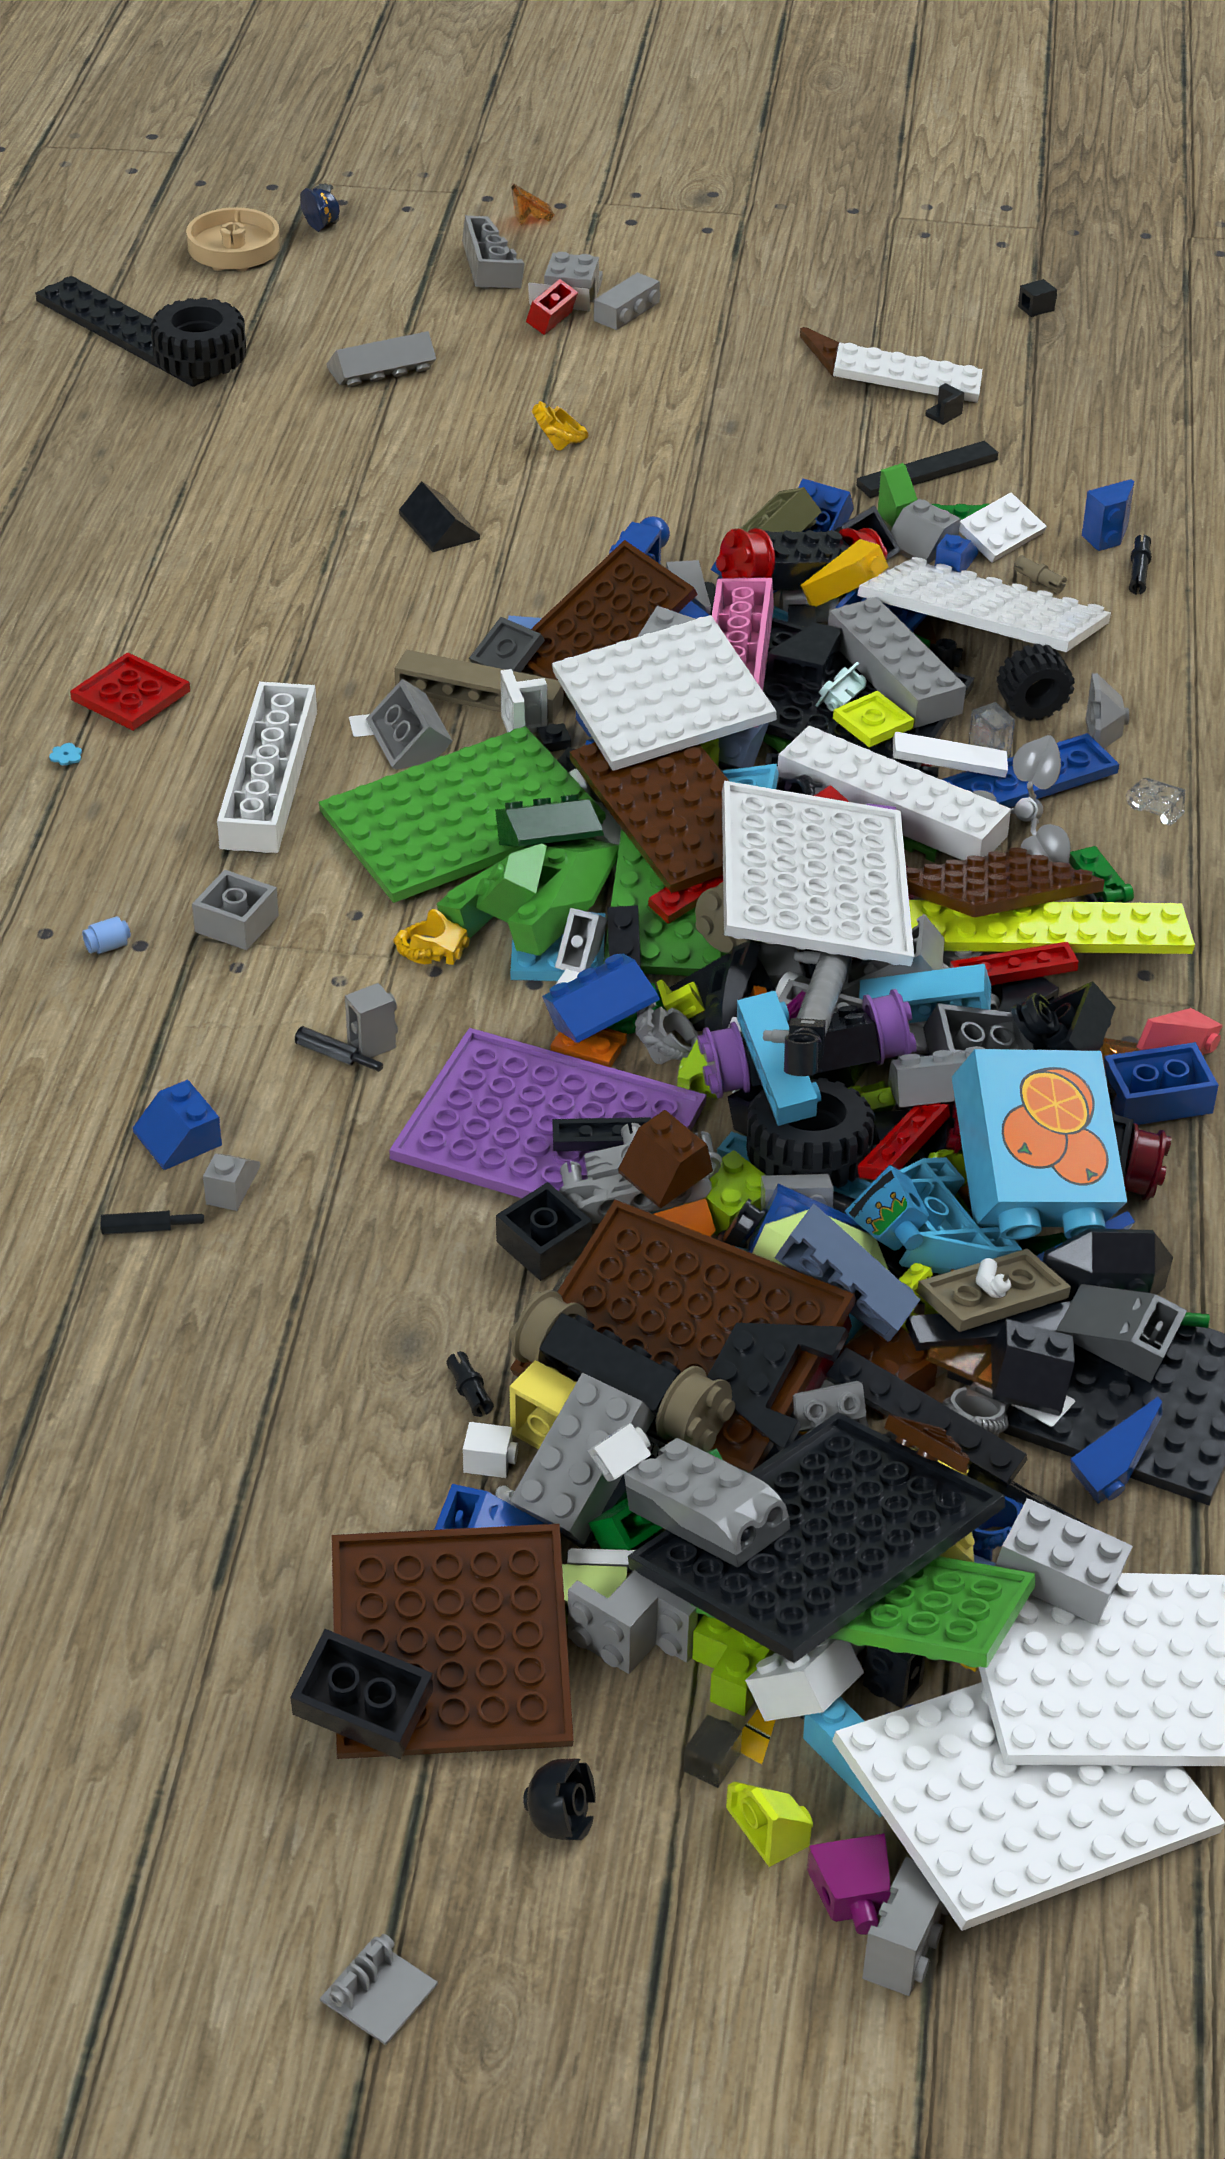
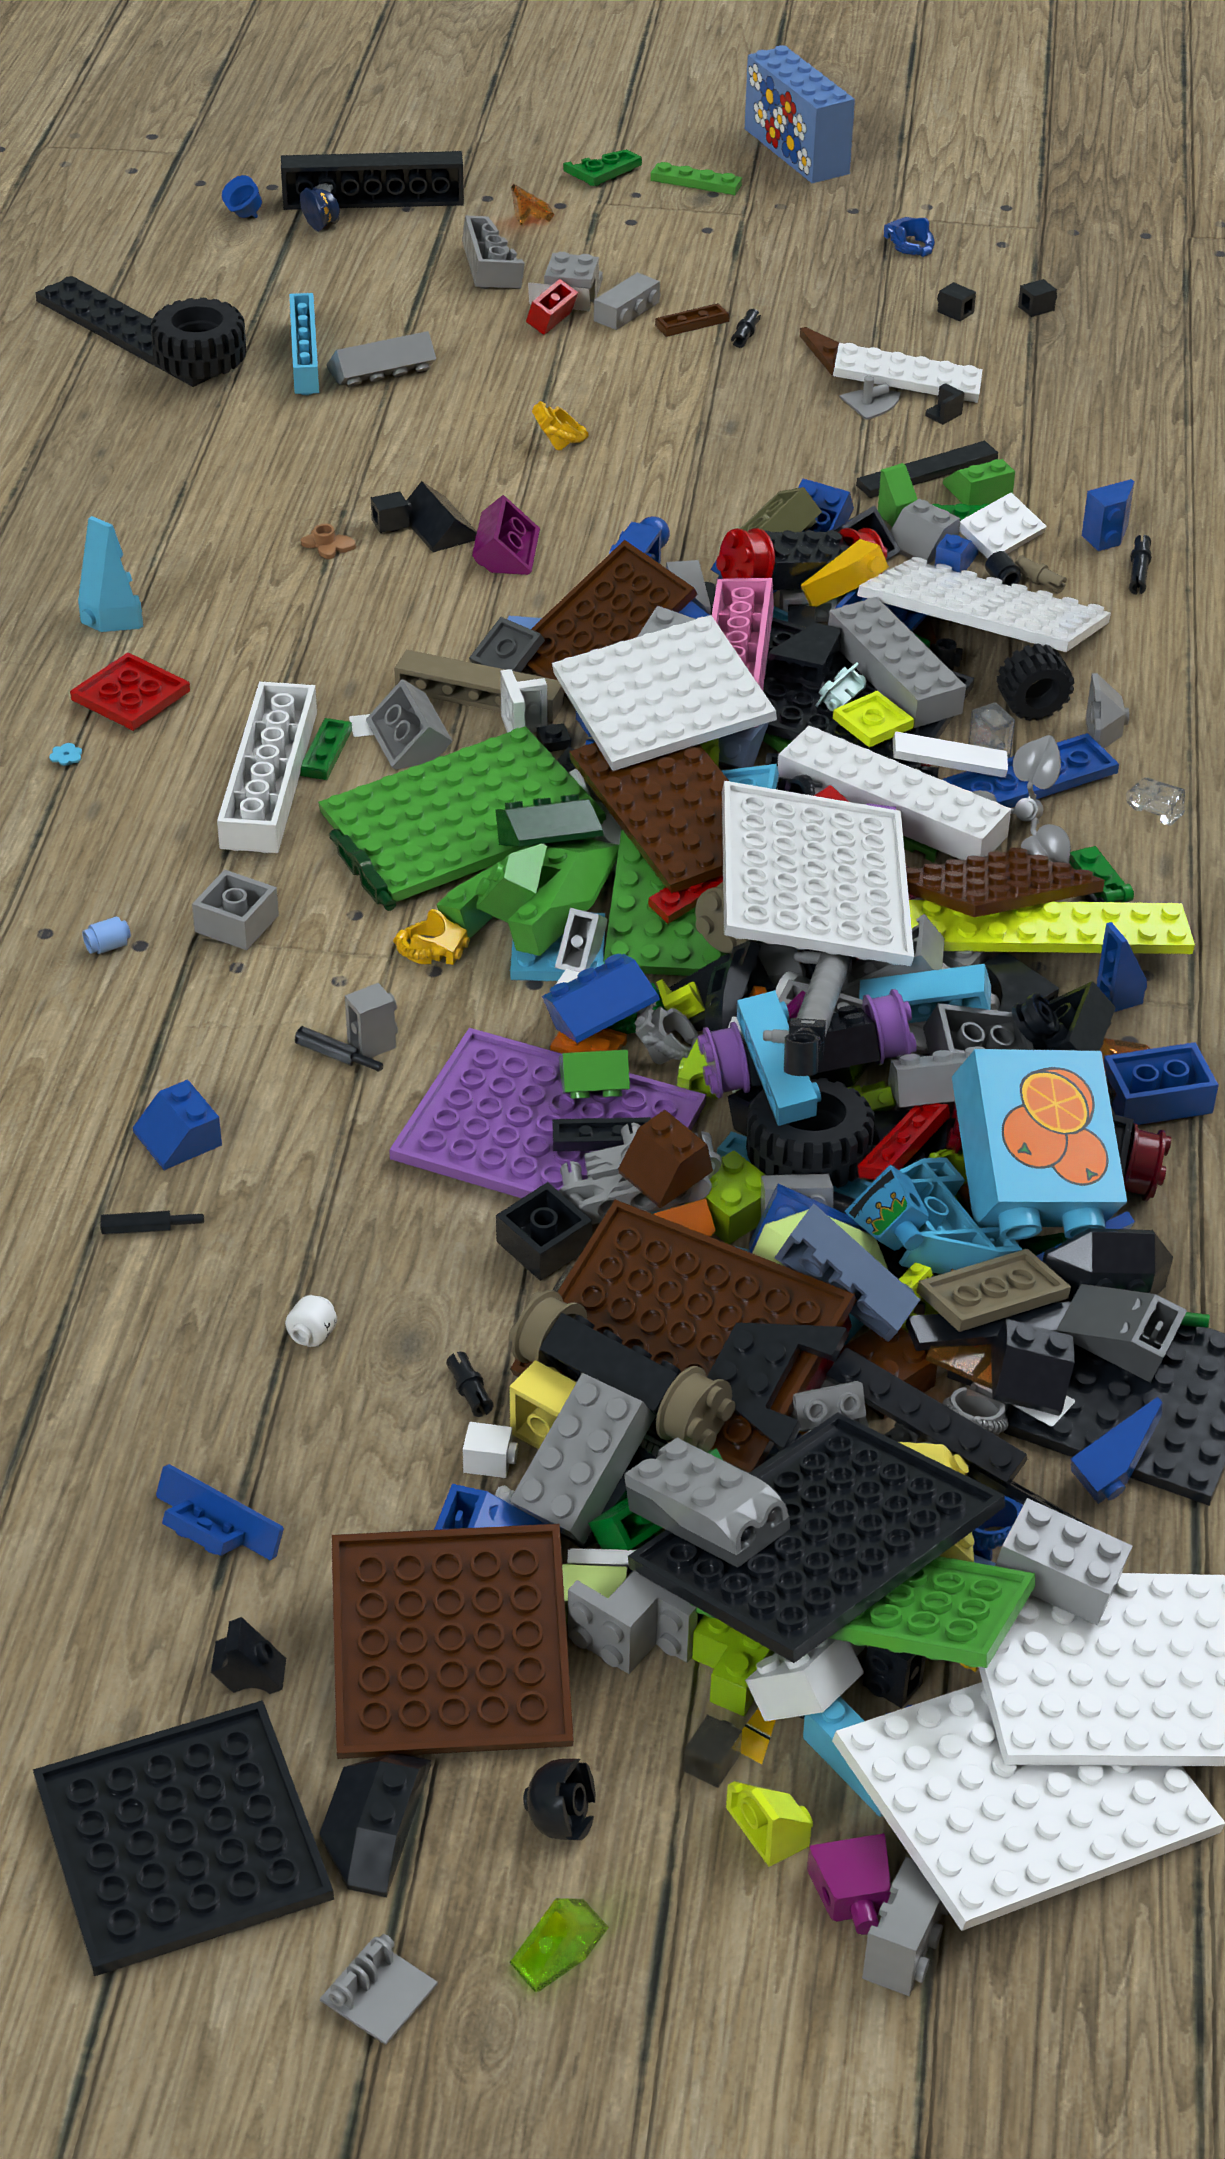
tan piece [186,207,280,271] -> none
light grey slope [203,1153,260,1211] -> none
black brick [290,1629,433,1759] -> none
white brick [587,1423,652,1482] -> none
black plate [607,905,641,968] -> none
black piece [716,1198,767,1249] -> none
reddish brown wing [884,1414,970,1473] -> none
red plate [950,942,1079,985] -> none
white arm [976,1258,1011,1298] -> none
coral slope [1136,1008,1223,1055] -> none
none -> black plate [33,1700,334,1977]
none -> medium azure wedge [78,516,143,632]
none -> blue bracket [156,1464,284,1560]
none -> black brick [211,1617,287,1694]
none -> blue piece [221,175,262,218]
none -> black brick [281,151,464,210]
none -> white head [285,1295,337,1347]
none -> medium azure brick [289,293,319,395]
none -> green tile [300,718,352,780]
none -> medium nougat animal [301,524,356,559]
none -> black wedge [320,1753,431,1898]
none -> dark green piece [329,829,396,911]
none -> black brick [370,491,412,533]
none -> magenta slope [472,495,540,575]
none -> clear neon green slope [509,1898,609,1992]
none -> bright green slope [559,1050,630,1099]
none -> green wing [563,149,642,186]
none -> bright green plate [650,162,742,195]
none -> reddish brown tile [655,303,729,337]
none -> black pin [731,309,761,348]
none -> medium blue brick [744,45,855,183]
none -> light grey shield [839,376,901,420]
none -> blue piece [884,217,935,257]
none -> black brick [937,282,976,321]
none -> bright green slope [943,459,1015,505]
none -> black brick [985,551,1021,586]
none -> blue slope [1096,922,1147,1012]

